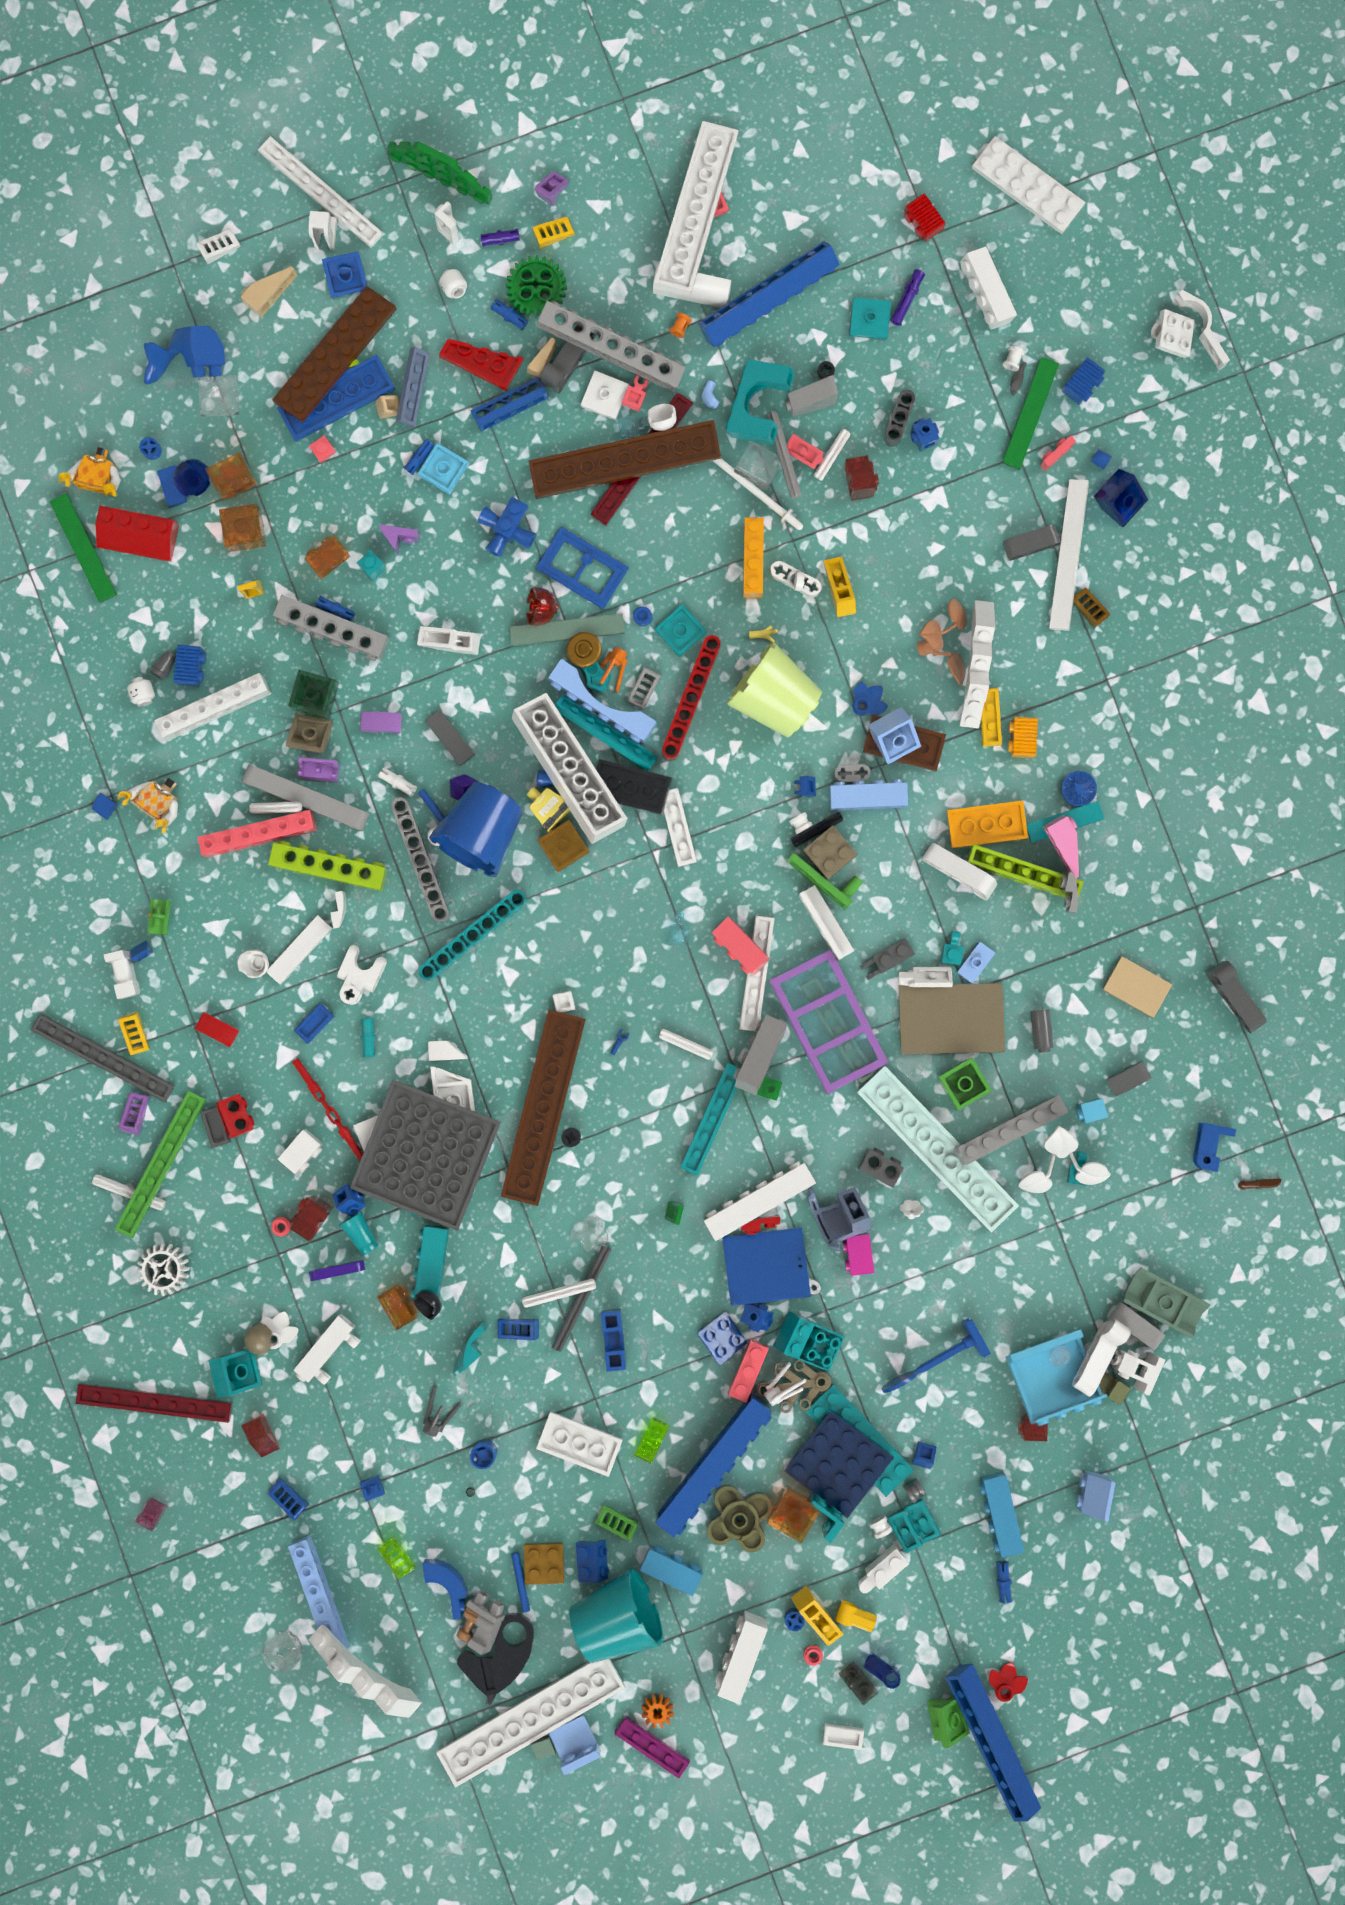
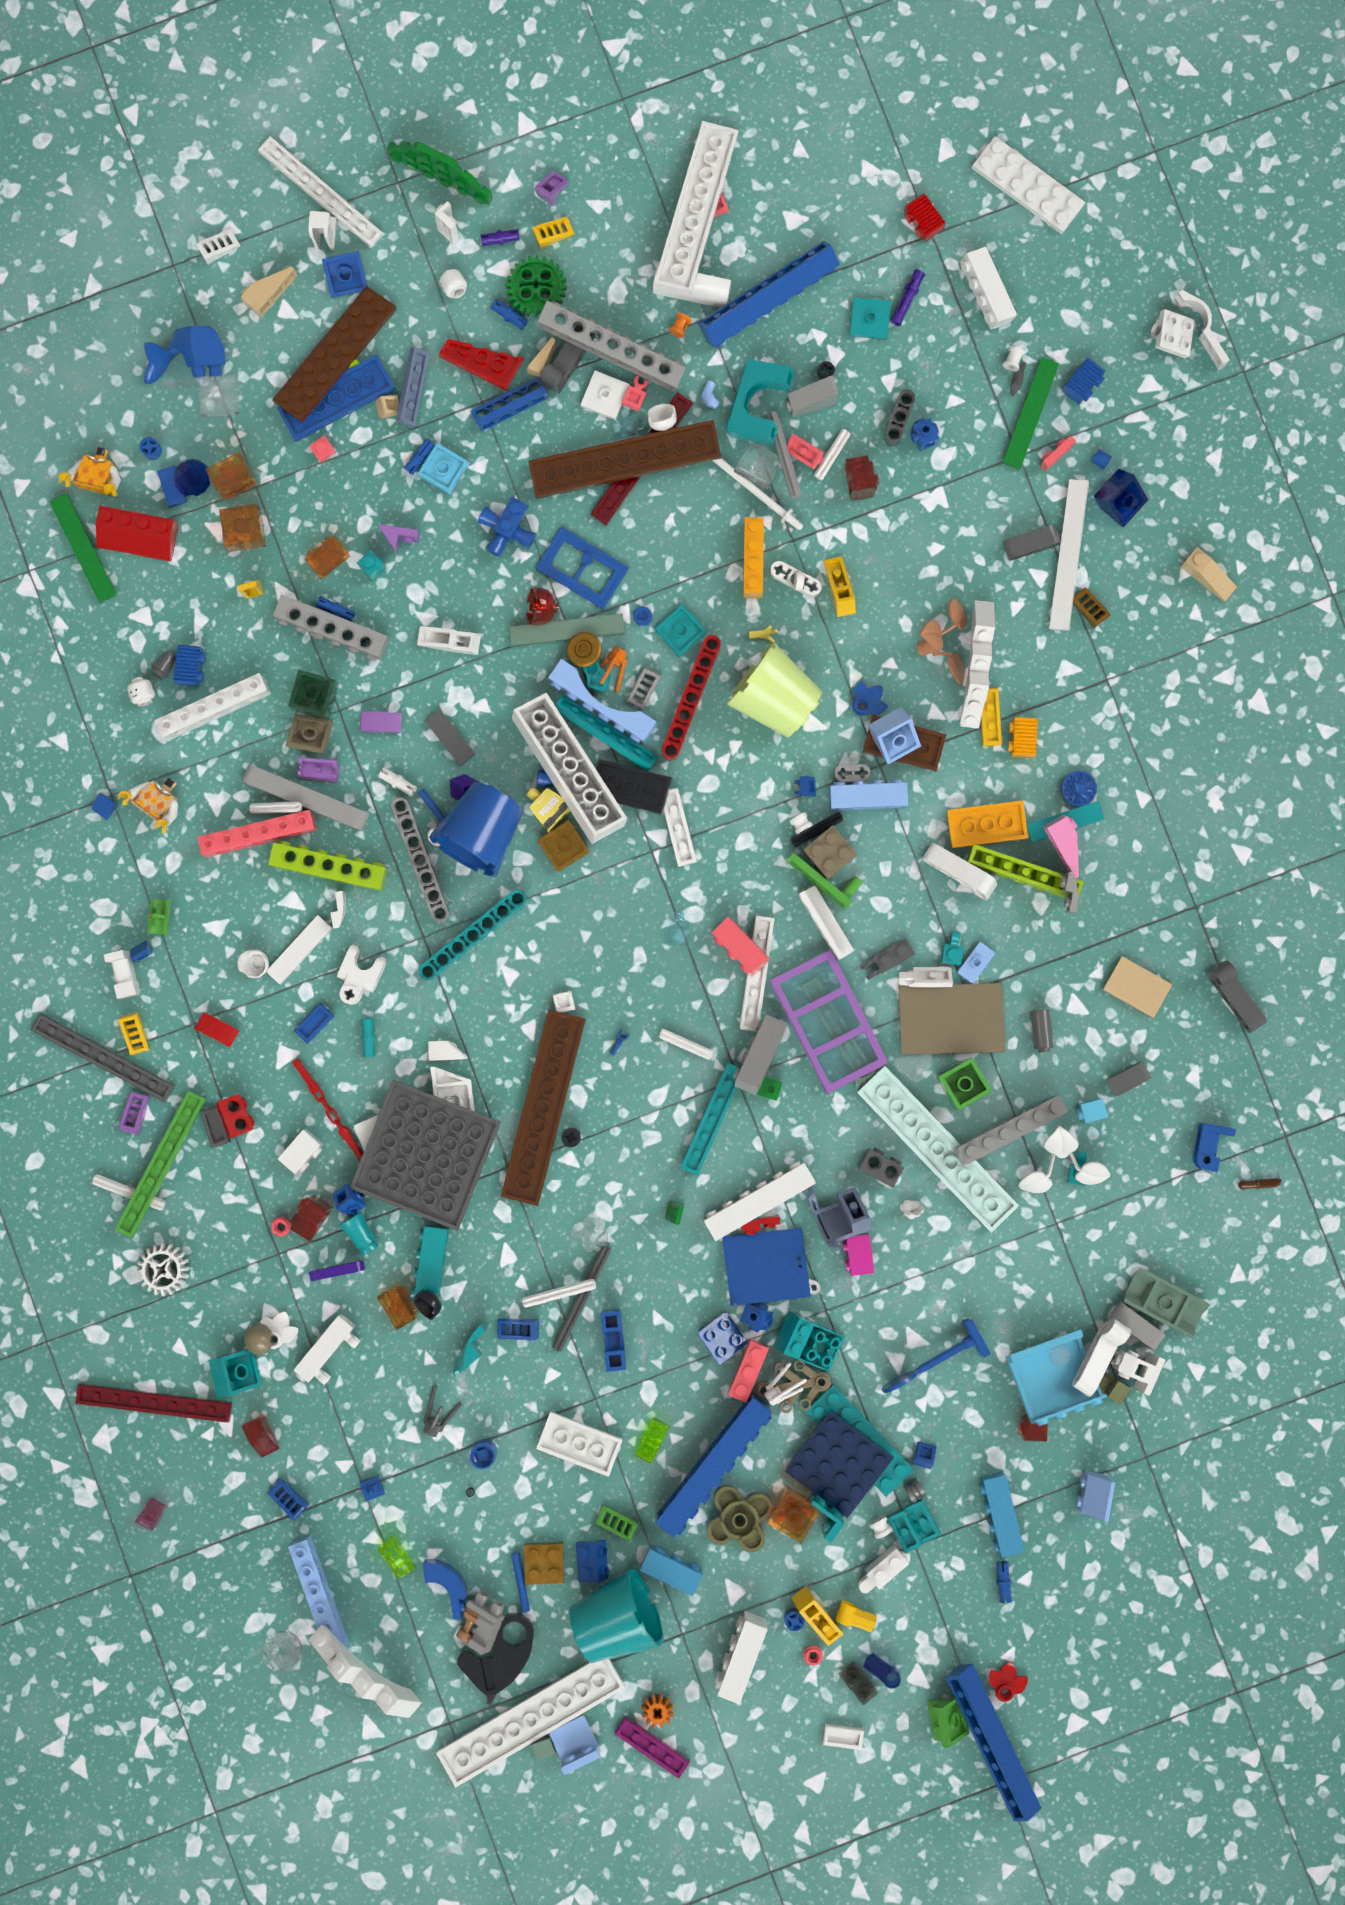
none -> tan slope [1180,547,1237,602]

